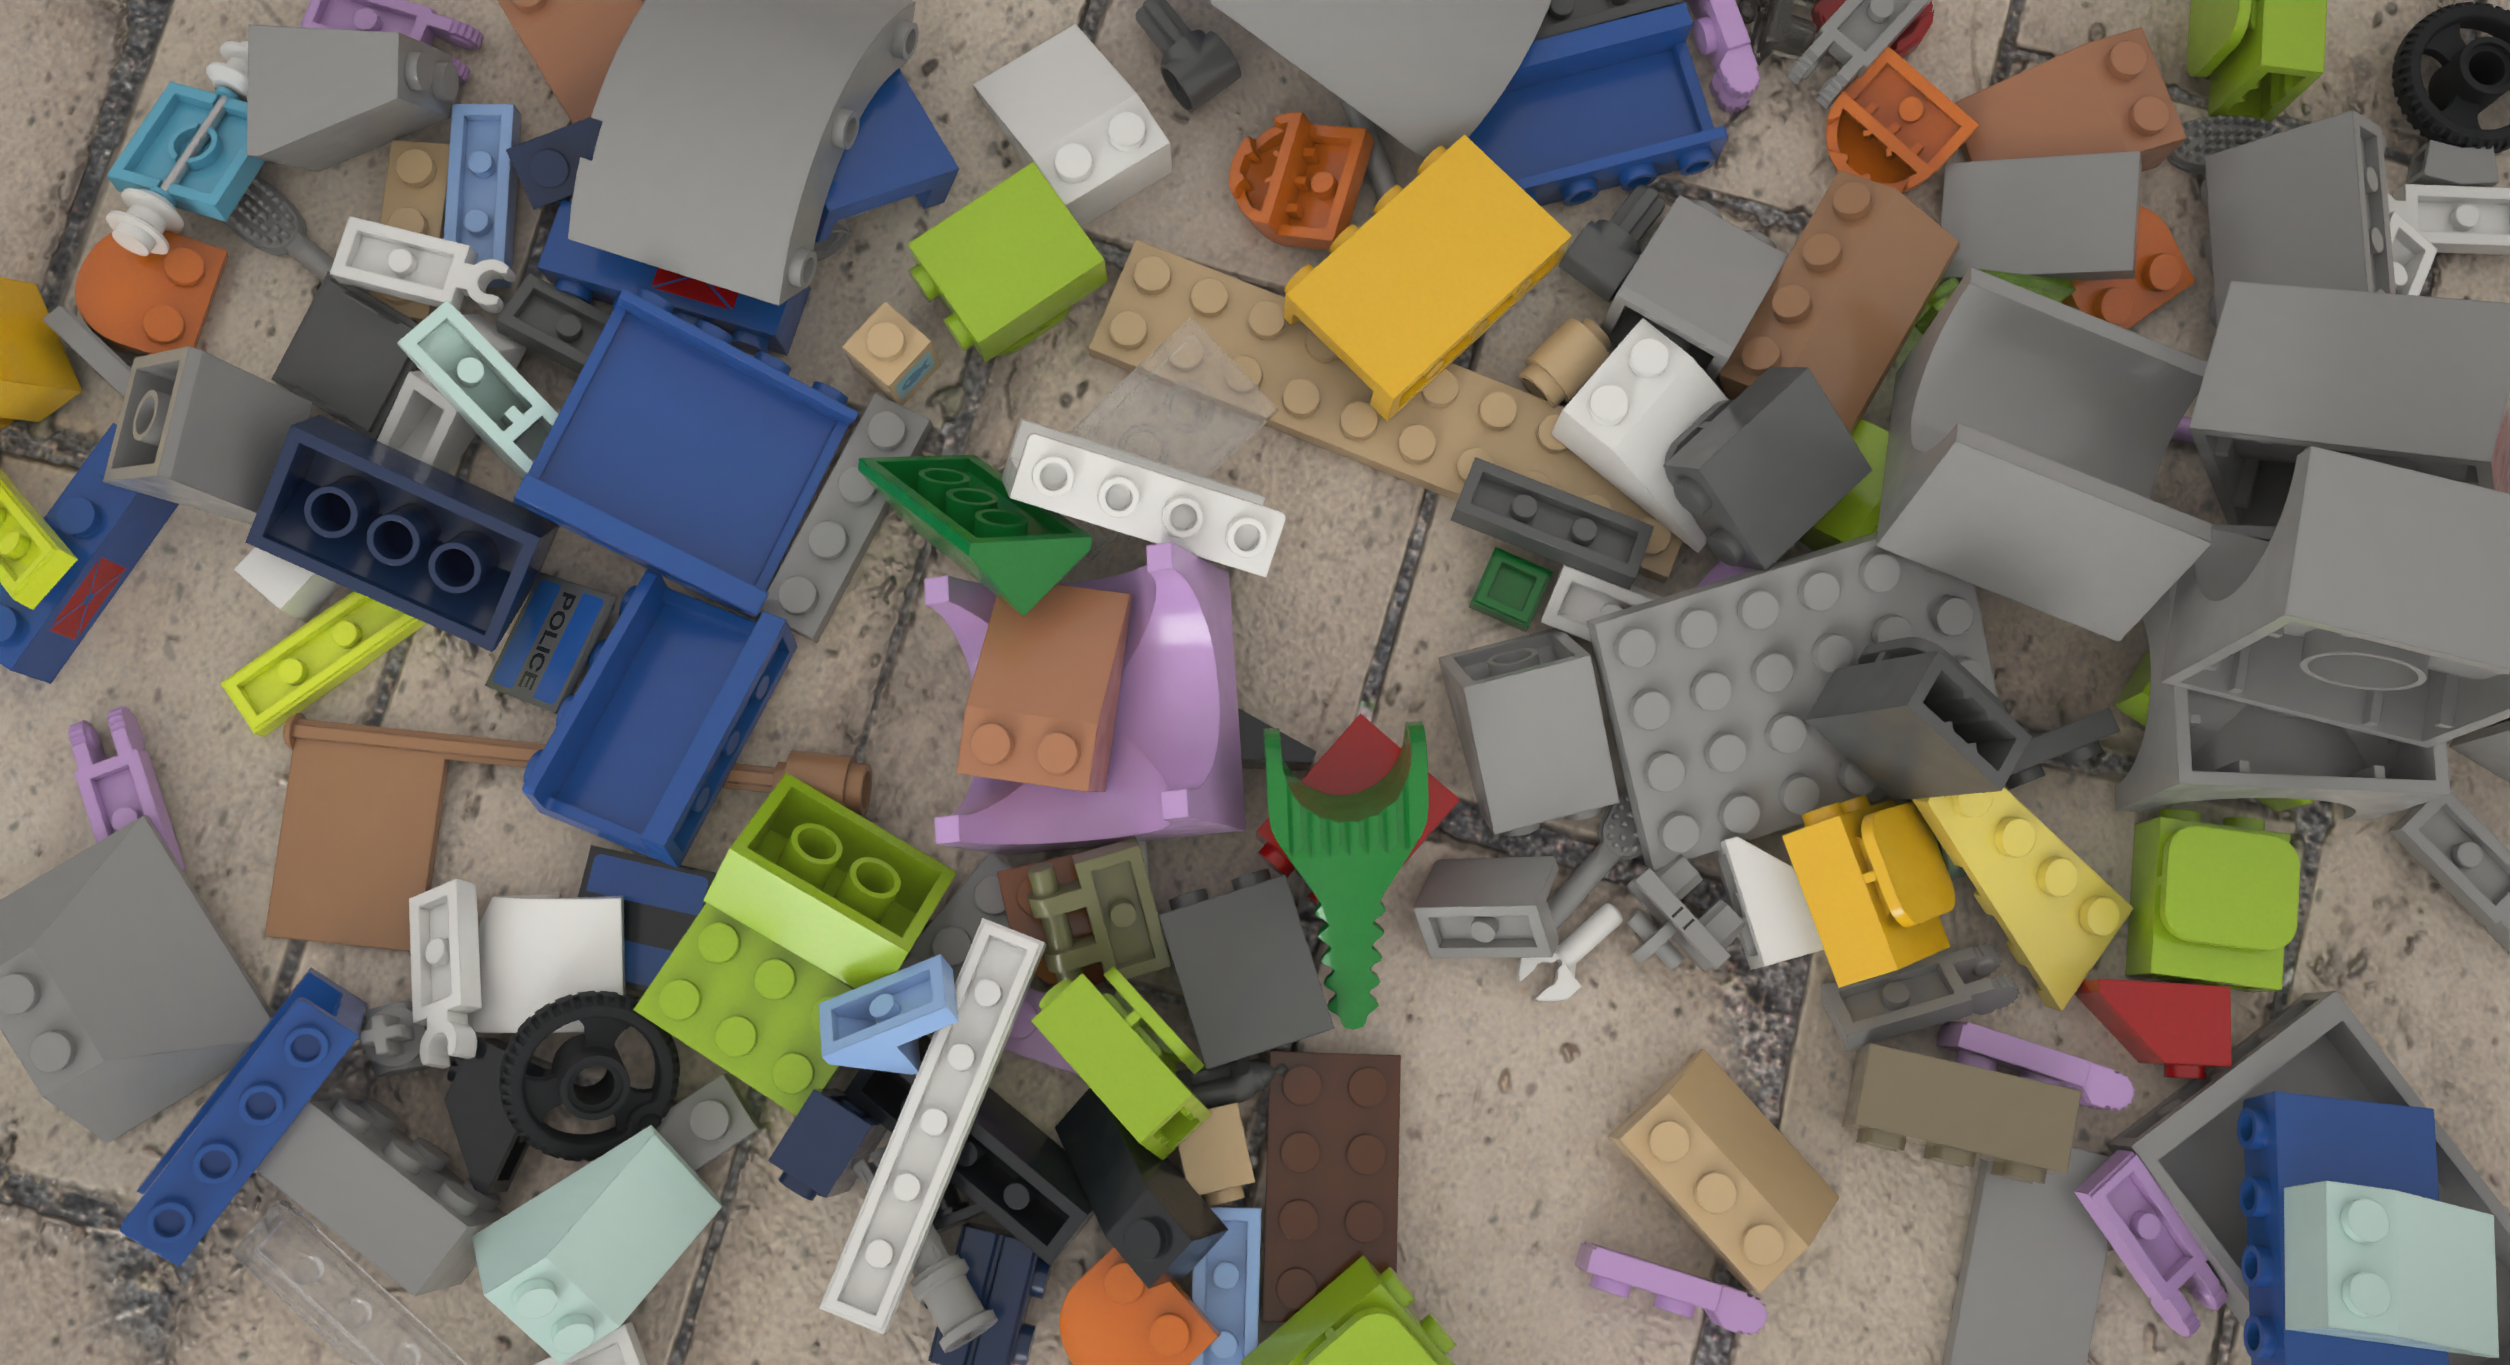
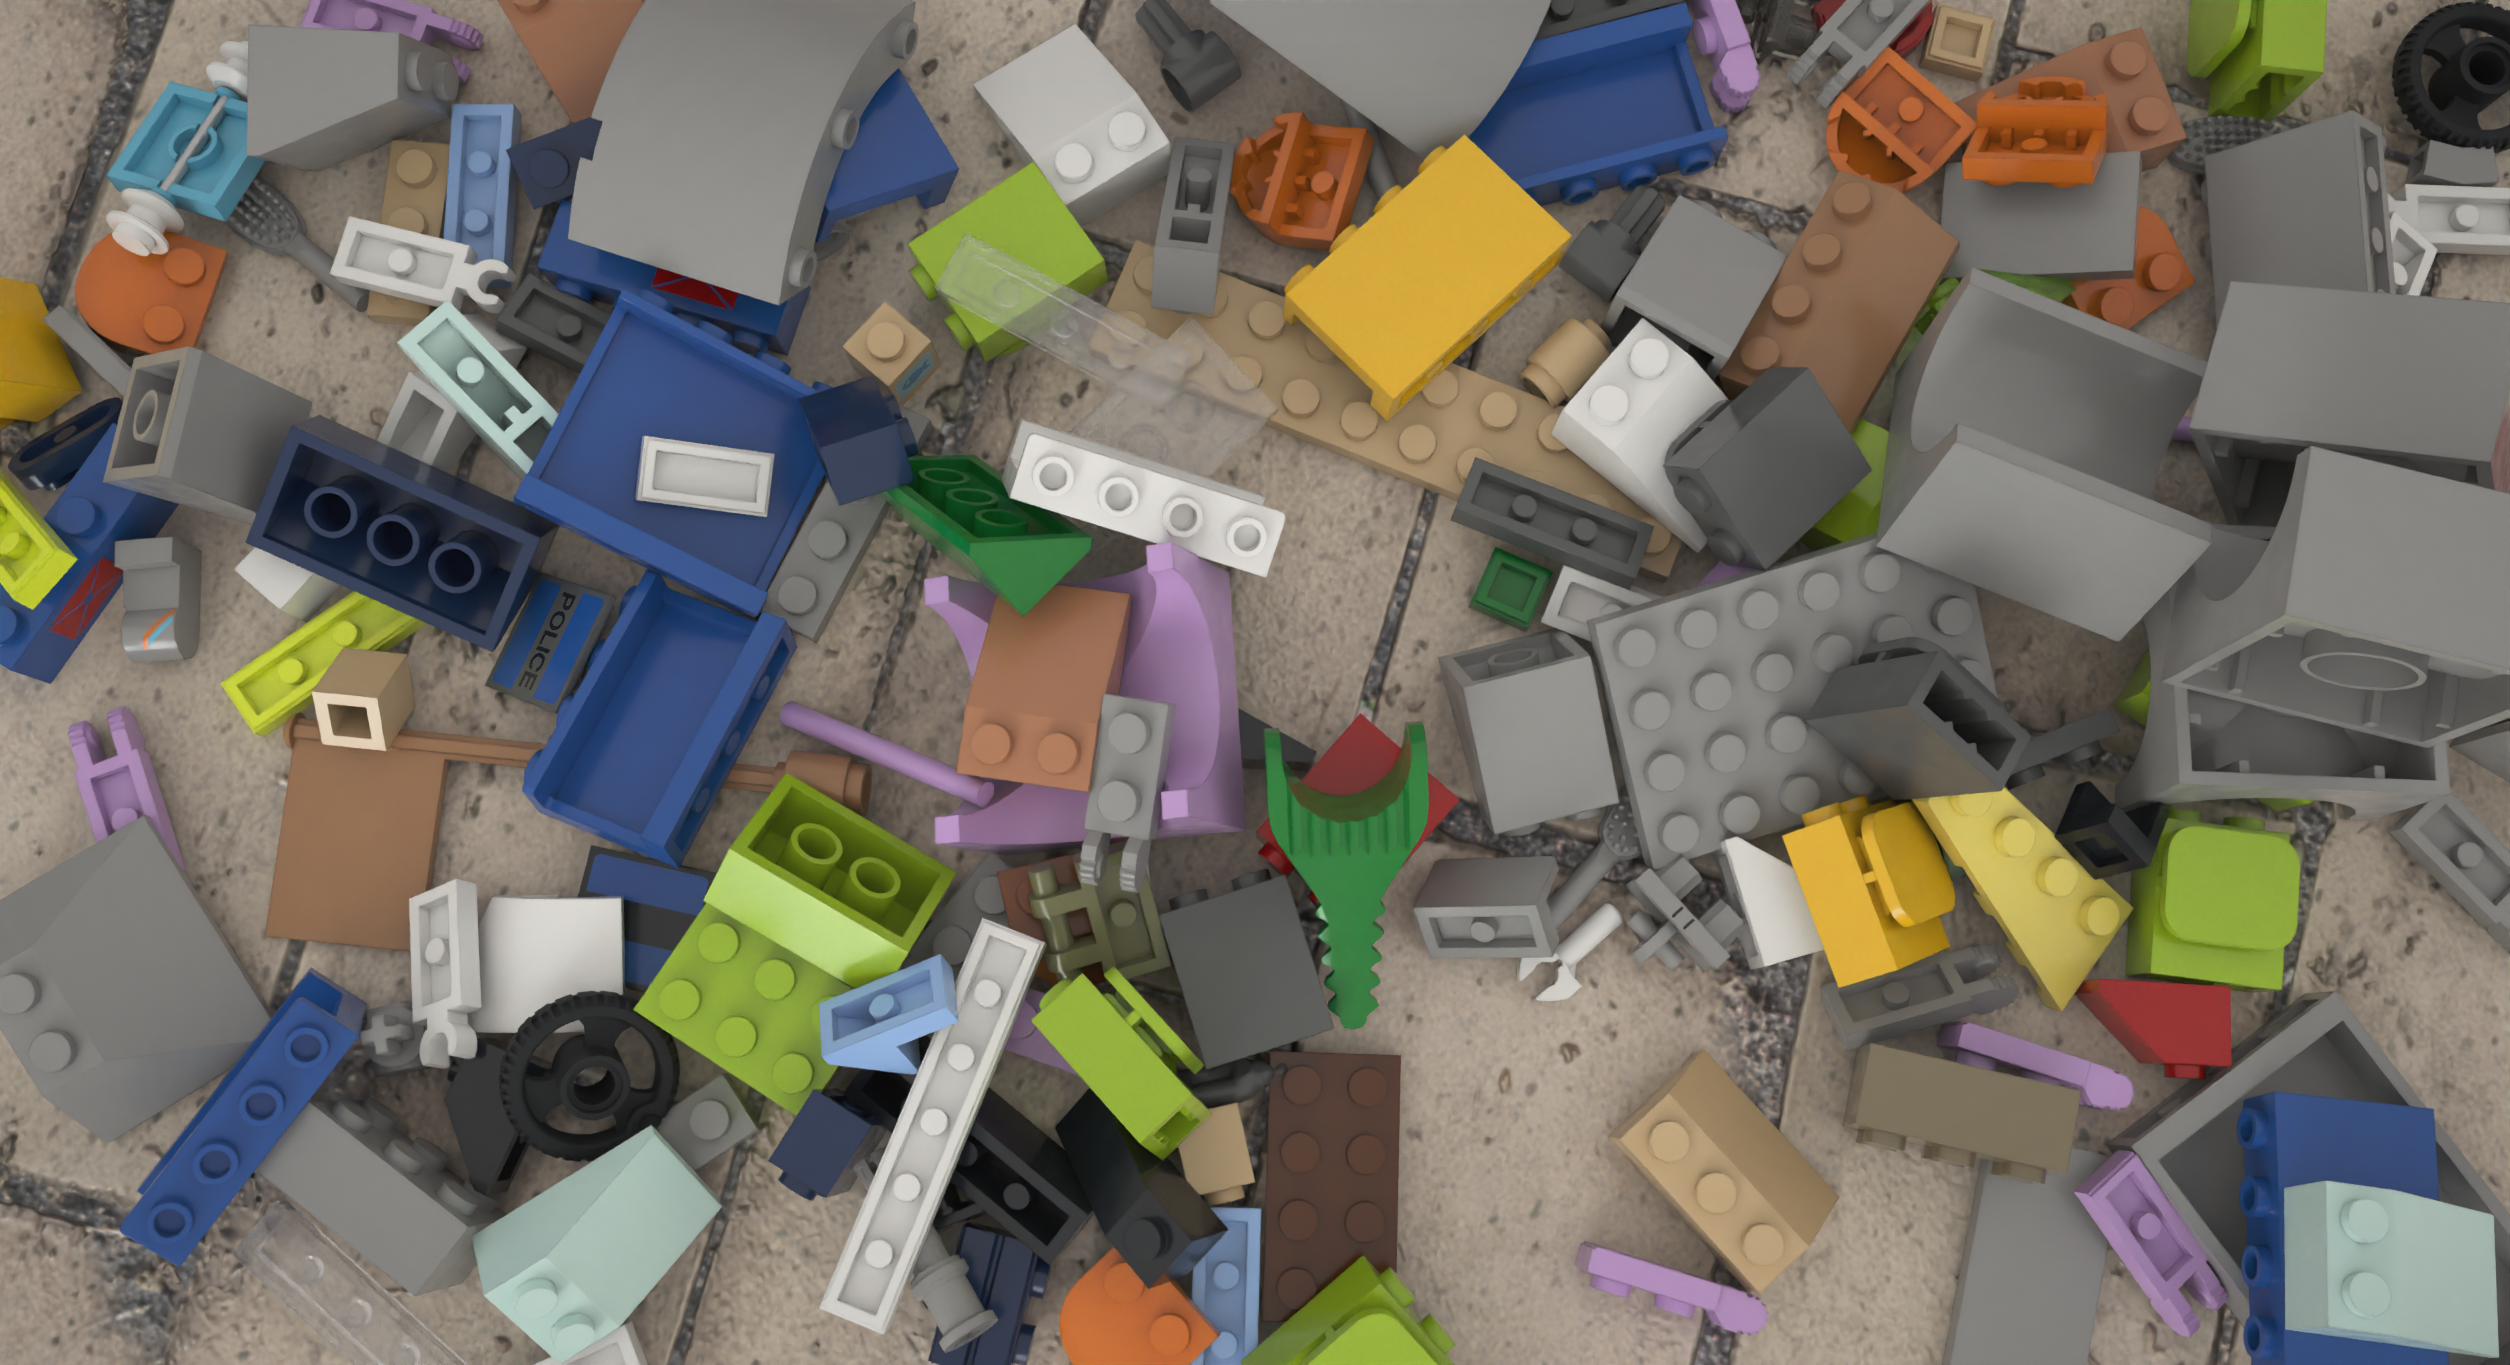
dark grey piece [271,271,419,441] -> none
none -> dark blue plate [8,397,123,491]
none -> light grey leg [115,536,202,663]
none -> tan brick [312,648,416,751]
none -> white tile [635,436,775,517]
none -> lavender bar [780,701,994,807]
none -> dark blue brick [798,375,919,506]
none -> clear tile [935,232,1193,413]
none -> light grey hinge [1079,693,1176,893]
none -> light grey slope [1151,137,1236,315]
none -> tan tile [1918,4,1996,82]
none -> orange slope [1962,76,2108,188]
none -> black panel [2054,781,2169,880]

